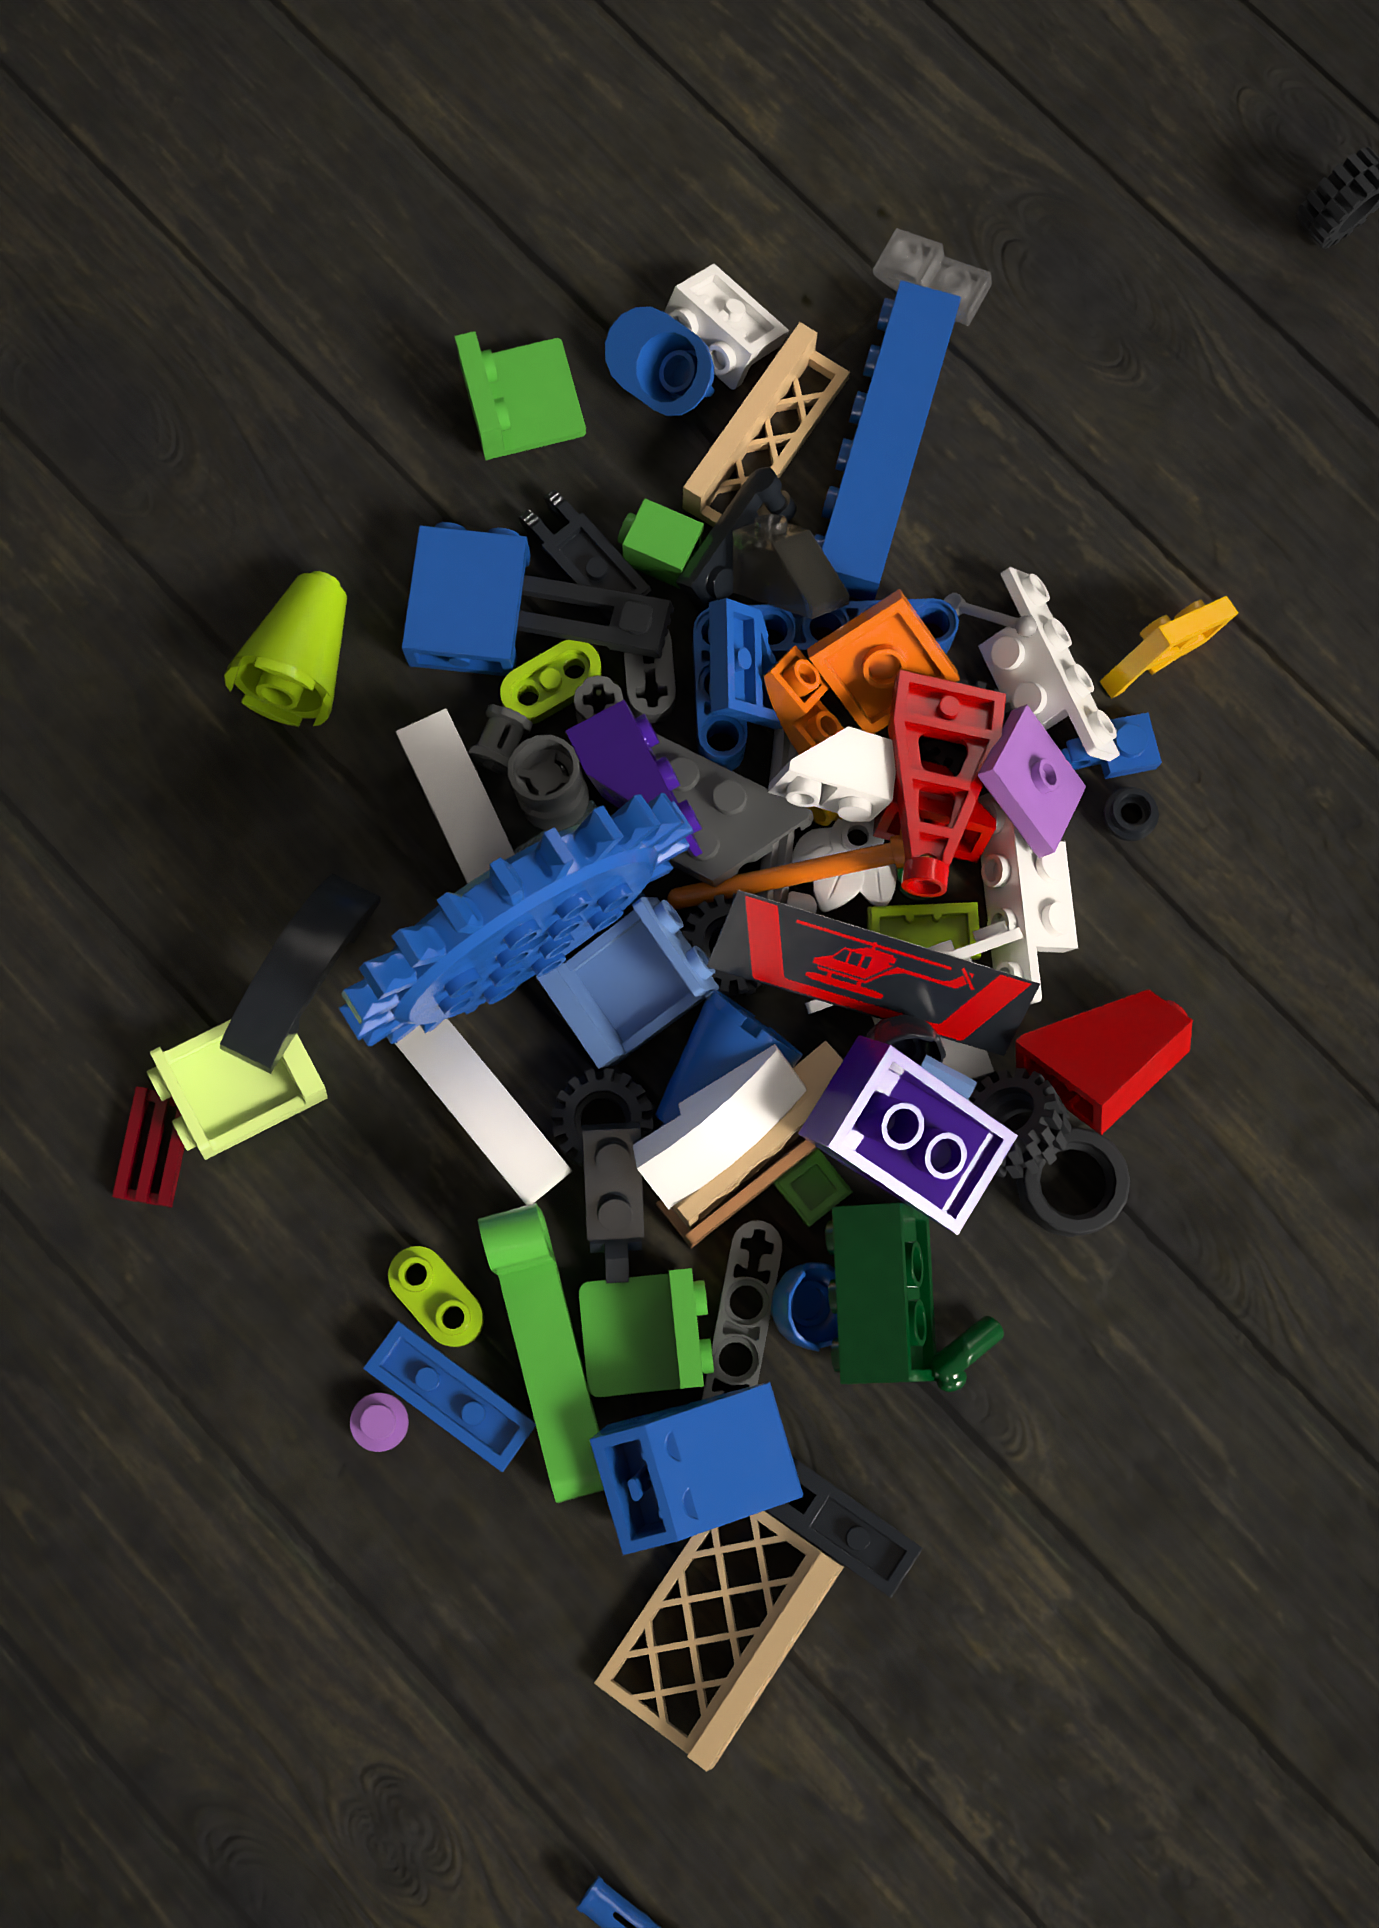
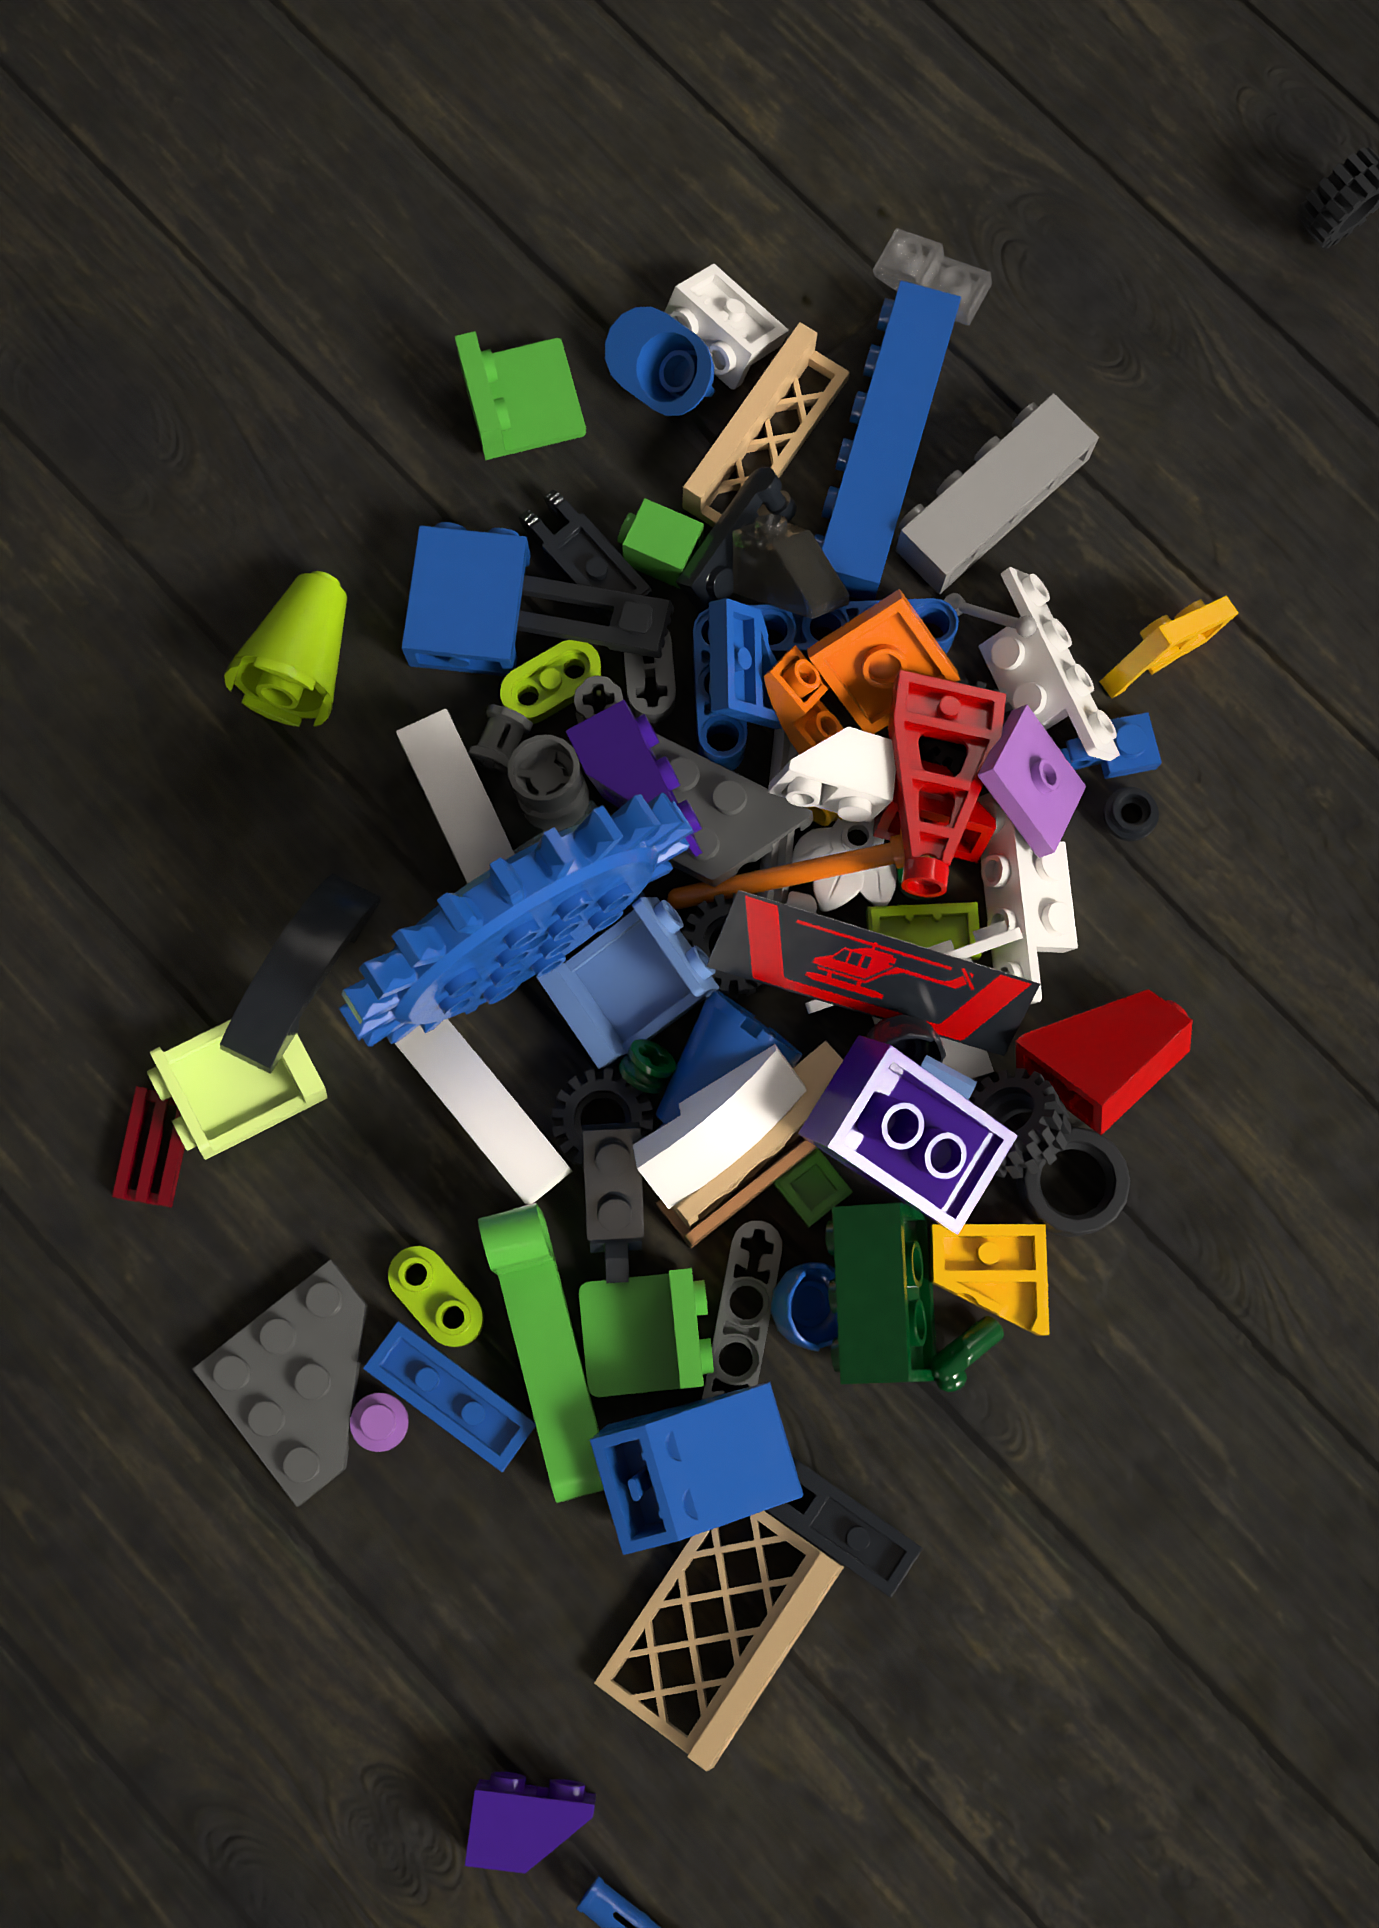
none -> dark grey plate [193,1260,368,1507]
none -> dark purple slope [465,1772,596,1874]
none -> dark green bush [619,1039,676,1094]
none -> light grey brick [895,393,1099,595]
none -> yellow wing [929,1224,1049,1336]

